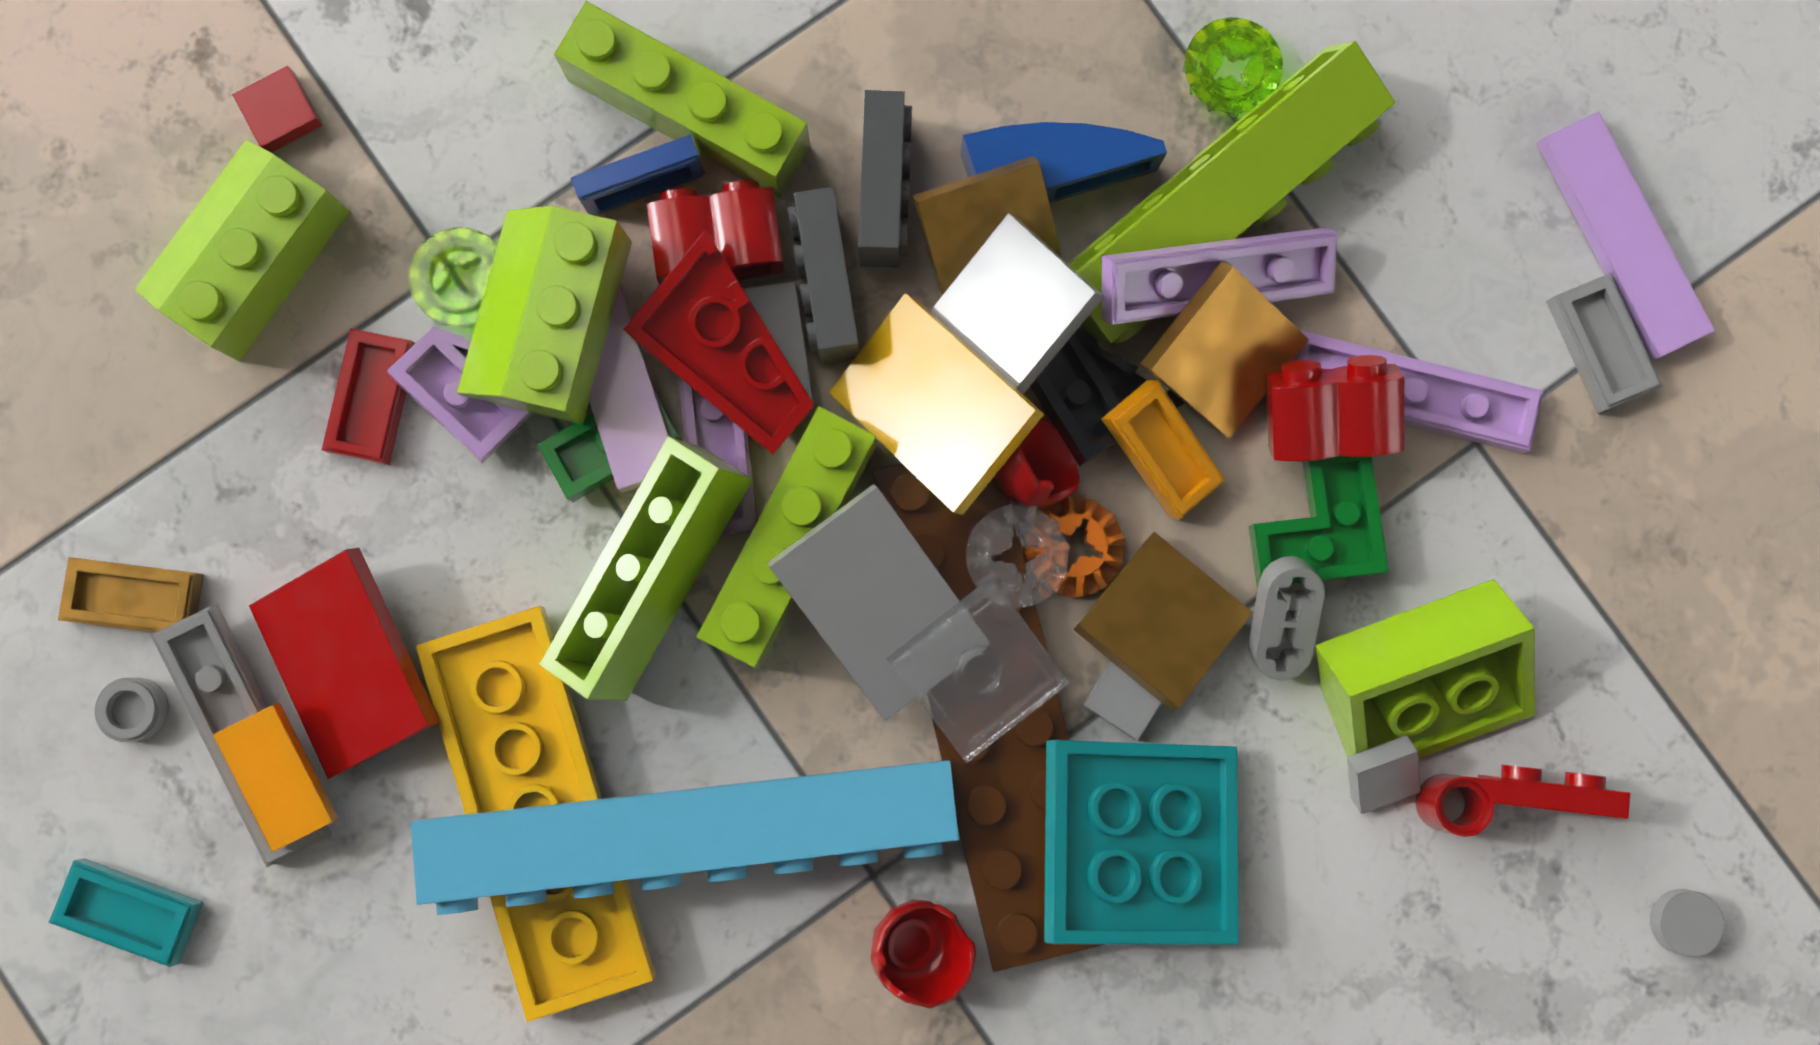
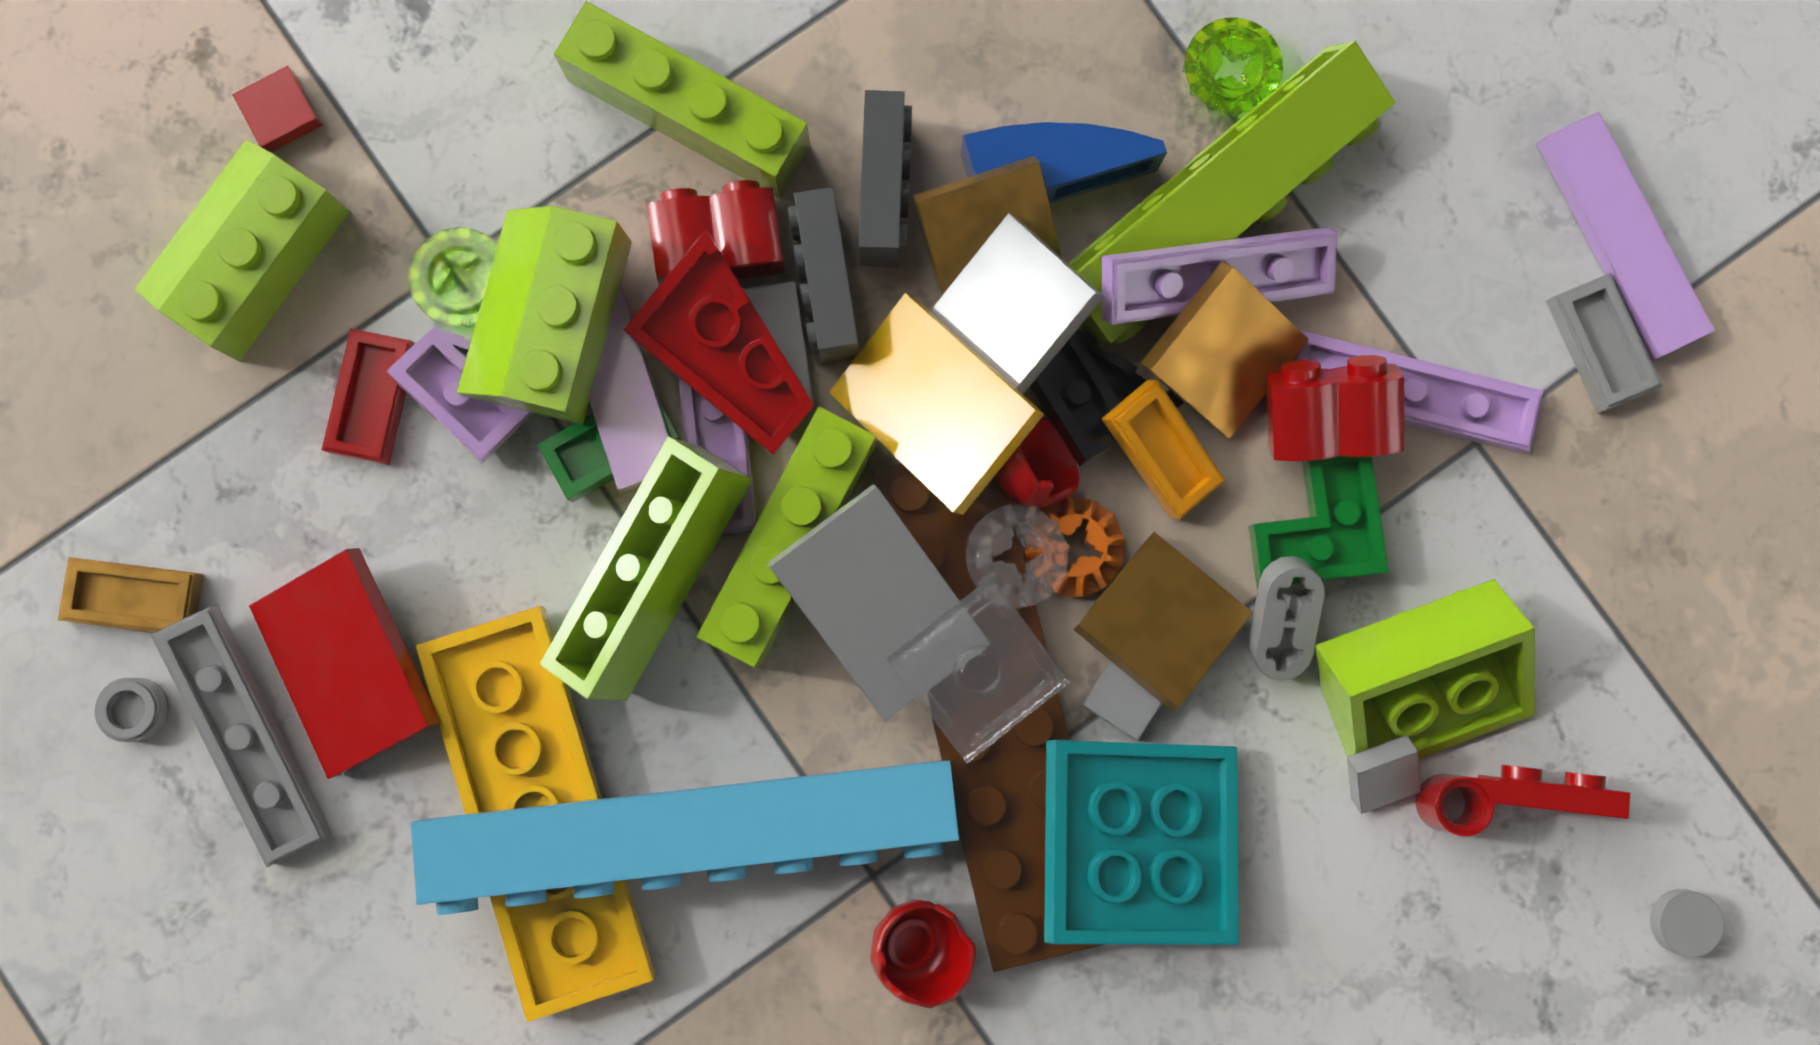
teal tile [48,858,203,967] -> none
light orange tile [212,703,339,852] -> none
blue tile [571,134,705,215] -> none

